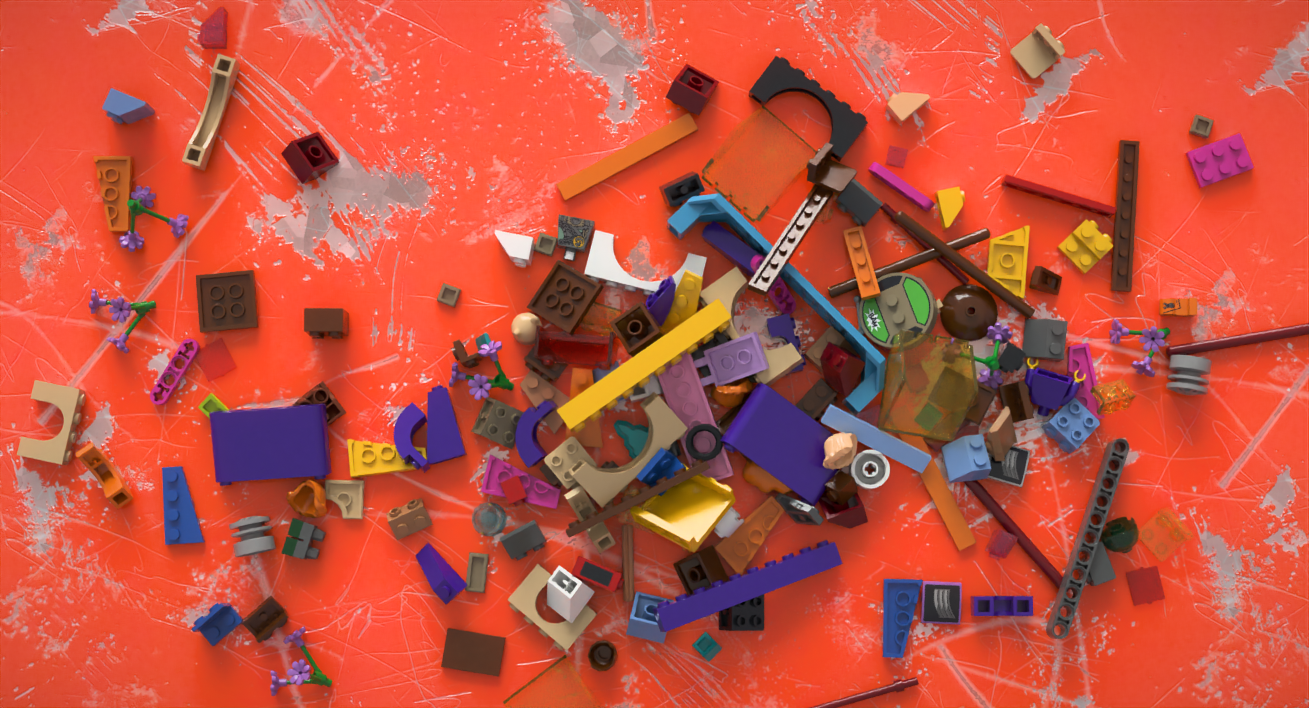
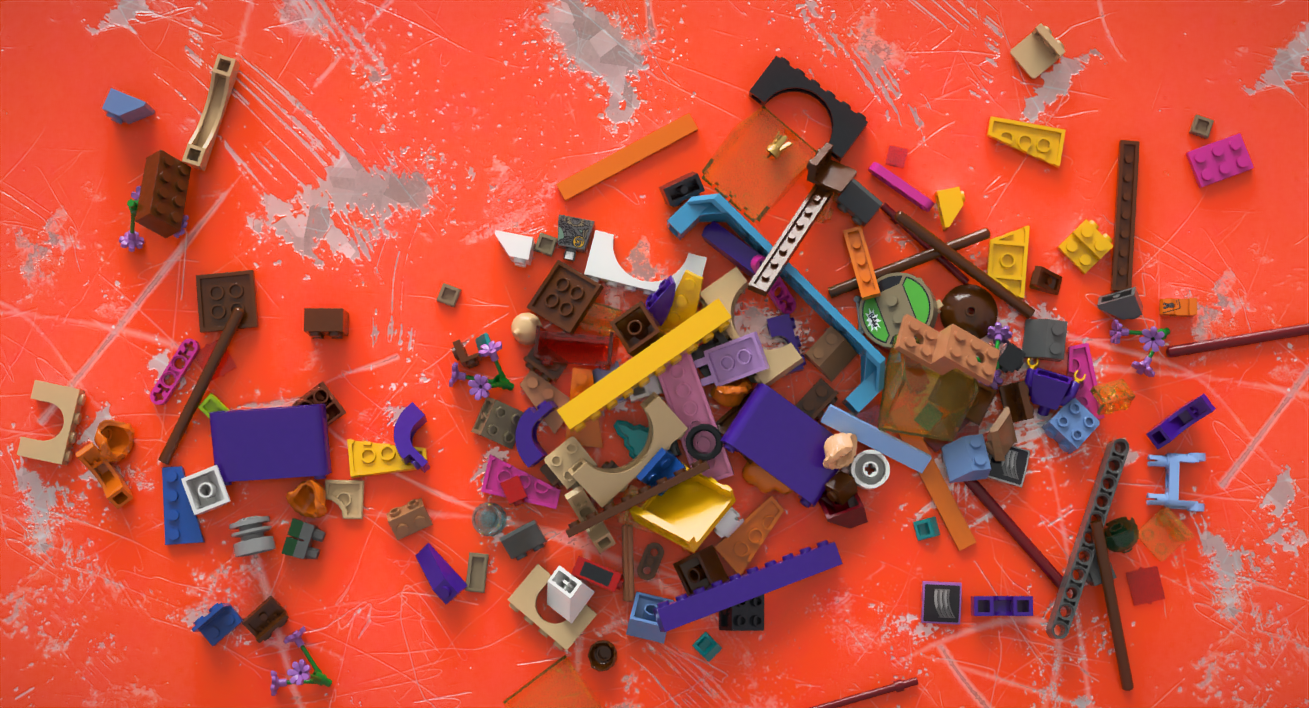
medium lavender plant [89,289,156,354] -> none
orange wing [93,156,133,232] -> none
clear pink slope [197,7,228,49] -> none
dark red slope [281,132,339,184] -> none
dark purple slope [427,385,467,466] -> none
reddish brown tile [441,628,506,676] -> none
dark red slope [666,64,719,116] -> none
dark grey wing [775,493,824,526] -> none
dark red slope [820,342,865,397] -> none
blue wing [882,579,923,658] -> none
light nougat slope [885,92,931,125] -> none
clear pink slope [985,529,1018,561] -> none
red tile [1001,175,1116,218] -> none
light grey wheel [1166,355,1212,396] -> none
none -> orange hair [94,420,135,462]
none -> reddish brown brick [135,150,191,238]
none -> reddish brown piece [158,307,245,465]
none -> white slope [181,465,231,515]
none -> reddish brown plate [637,543,664,580]
none -> pearl gold piece [766,131,793,159]
none -> nougat bracket [894,314,1000,386]
none -> teal slope [913,516,940,541]
none -> yellow wing [987,116,1066,168]
none -> reddish brown piece [1090,520,1134,691]
none -> dark grey slope [1097,287,1143,320]
none -> dark purple arch [1146,393,1216,449]
none -> light blue connector [1146,453,1206,512]

